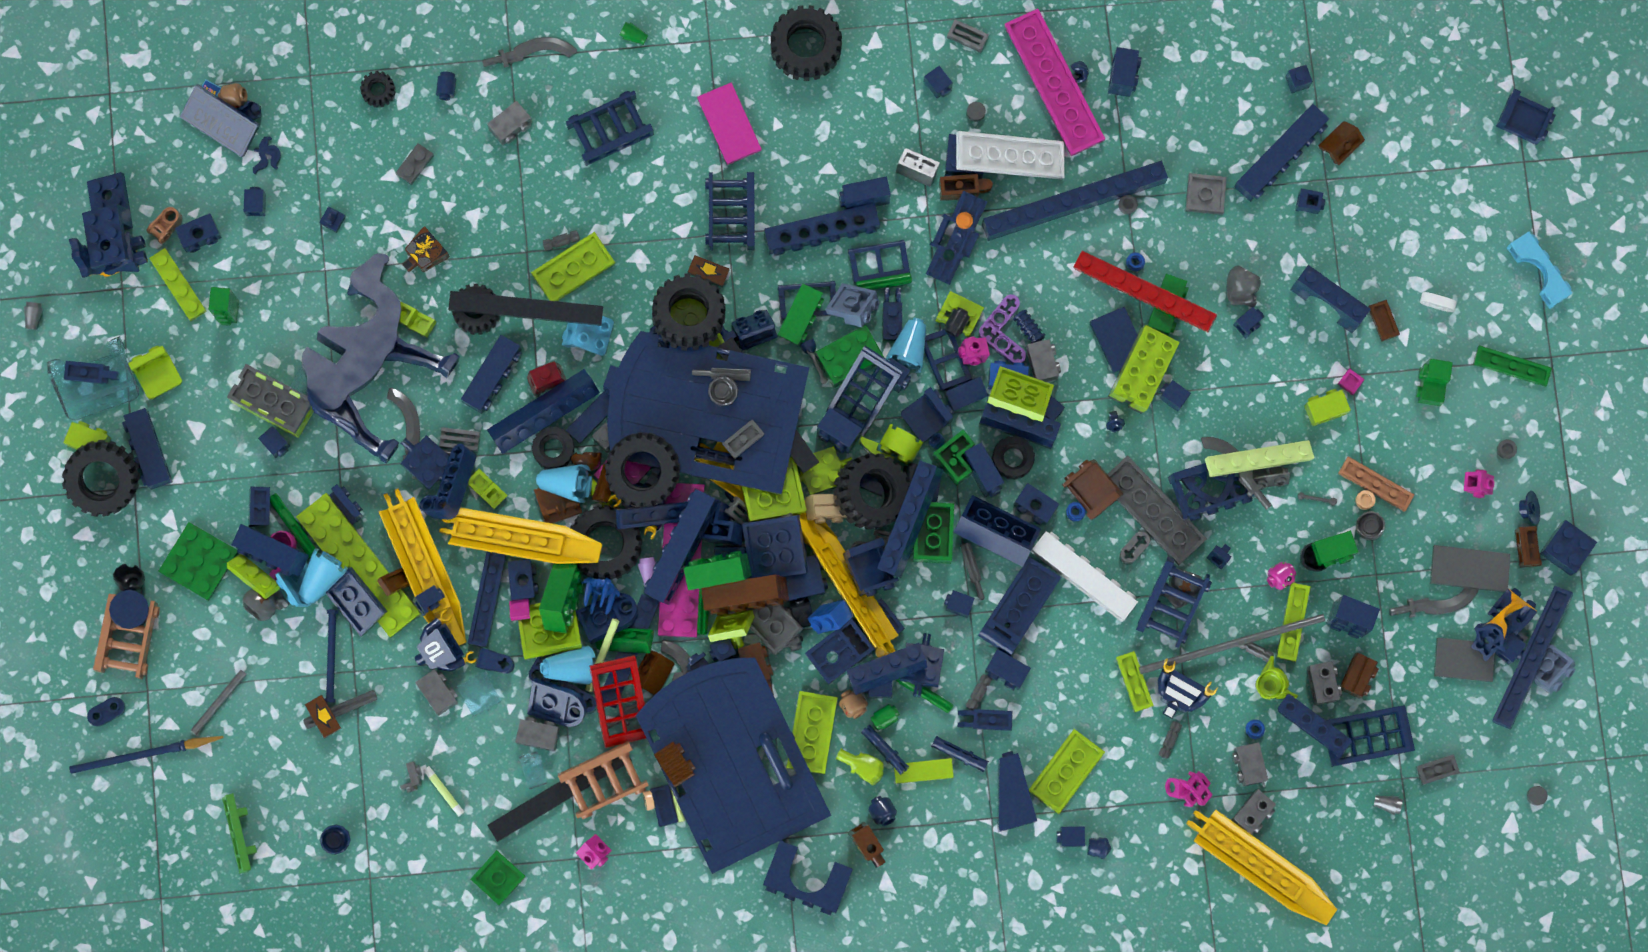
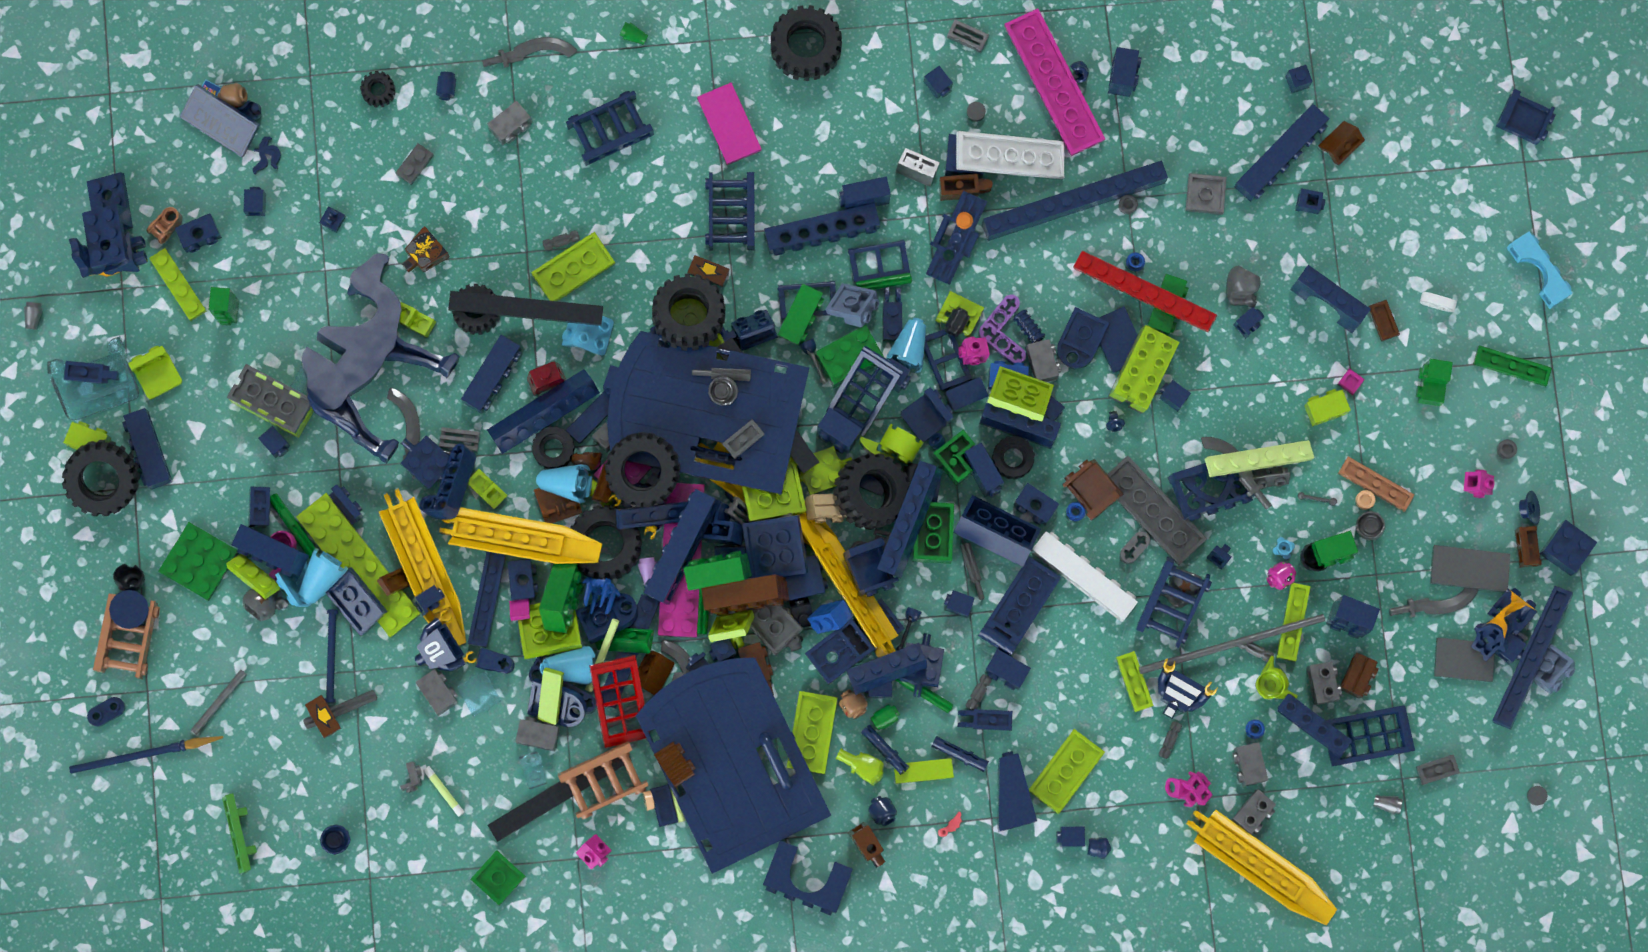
none -> lime tile [538,667,564,725]
none -> hinge [896,607,922,651]
none -> coral piece [938,812,962,837]
none -> dark blue tile [1057,307,1110,369]
none -> medium azure plate [1273,537,1295,559]

